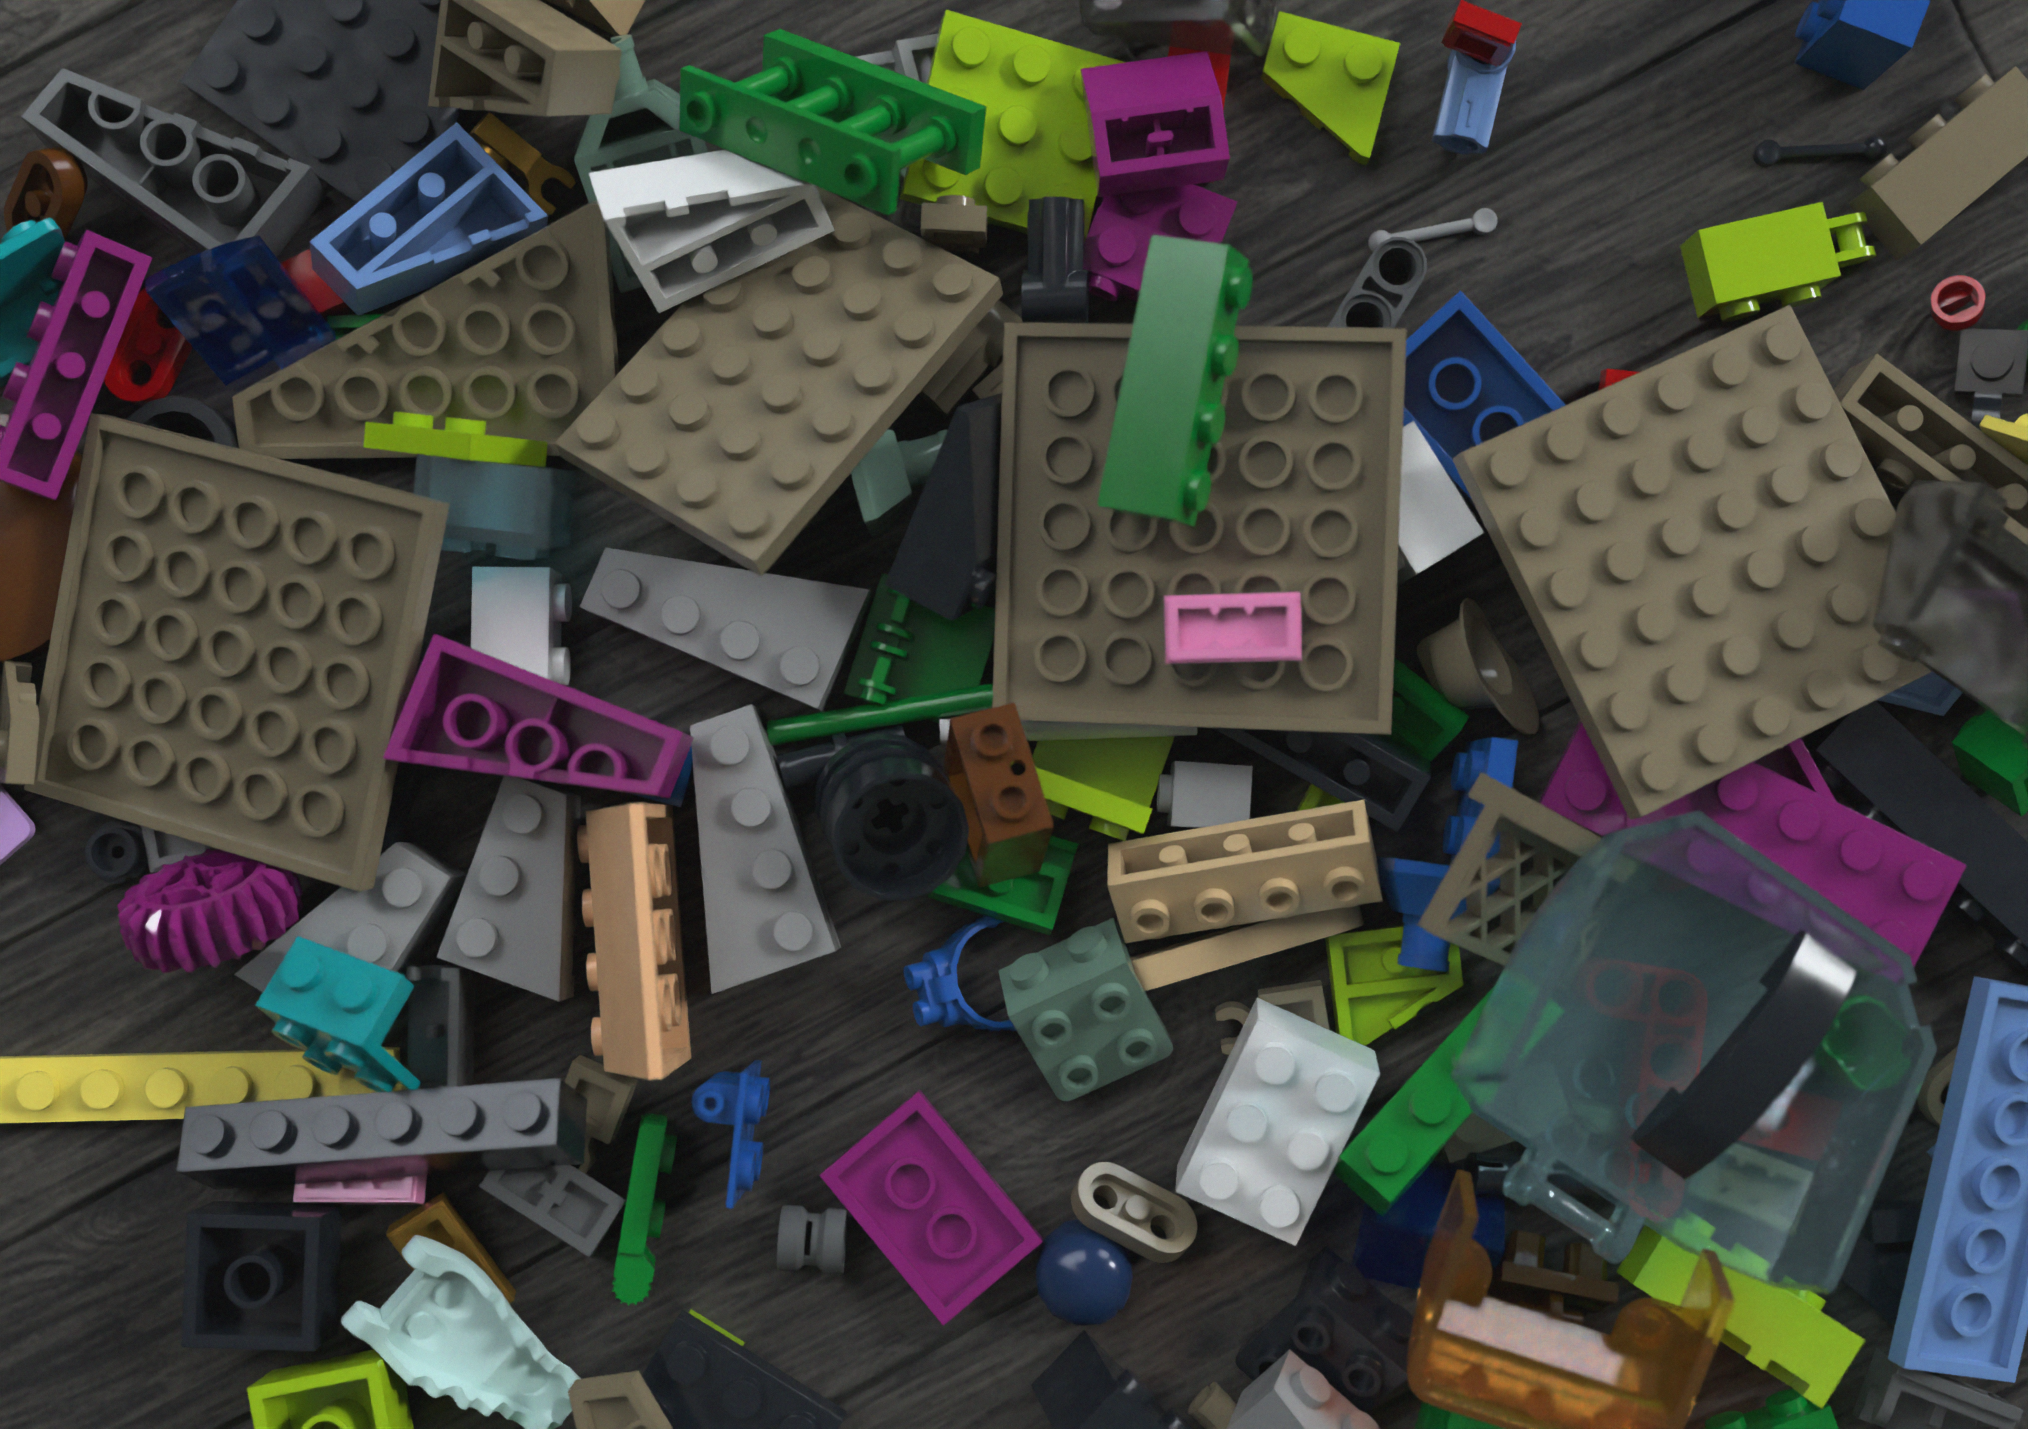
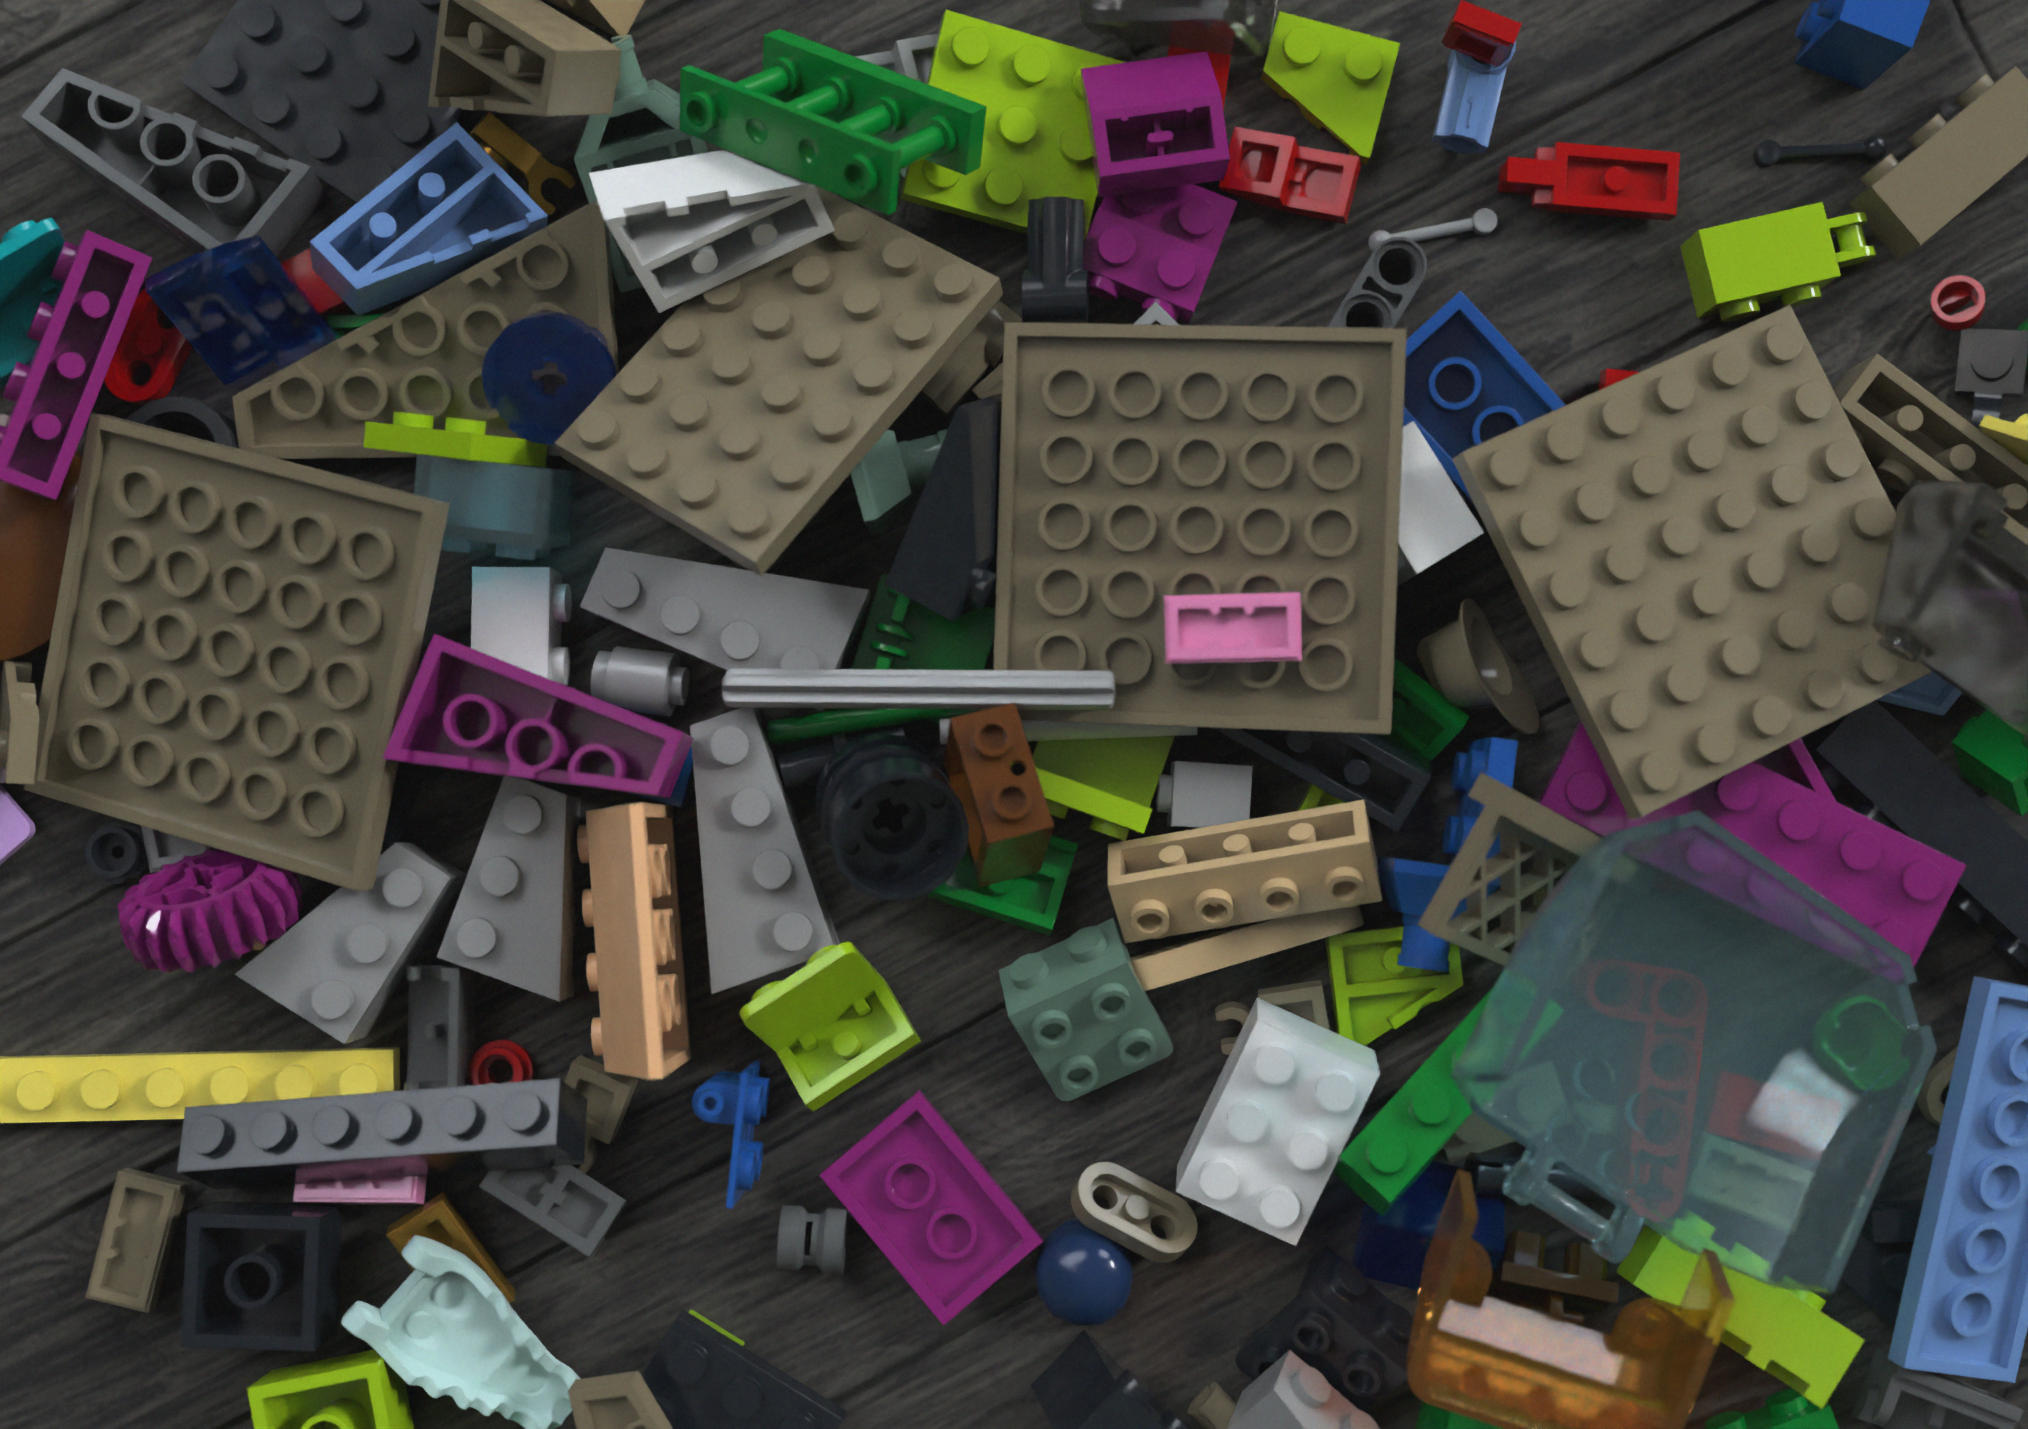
reddish brown plate [4,147,88,240] -> none
teal bracket [256,936,421,1092] -> none
green hinge [612,1113,677,1306] -> none
blue helmet [904,915,1017,1031] -> none
dark tan plate [920,195,988,259] -> none
green brick [1097,235,1252,527] -> none
black slope [1630,929,1857,1180] -> none
none -> dark tan plate [85,1168,188,1313]
none -> red plate [469,1039,535,1085]
none -> clear blue plate [482,311,617,445]
none -> light grey brick [591,646,690,717]
none -> light grey axle [722,669,1115,710]
none -> lime bracket [739,942,921,1112]
none -> red slope [1219,126,1361,225]
none -> red hinge [1498,142,1680,221]

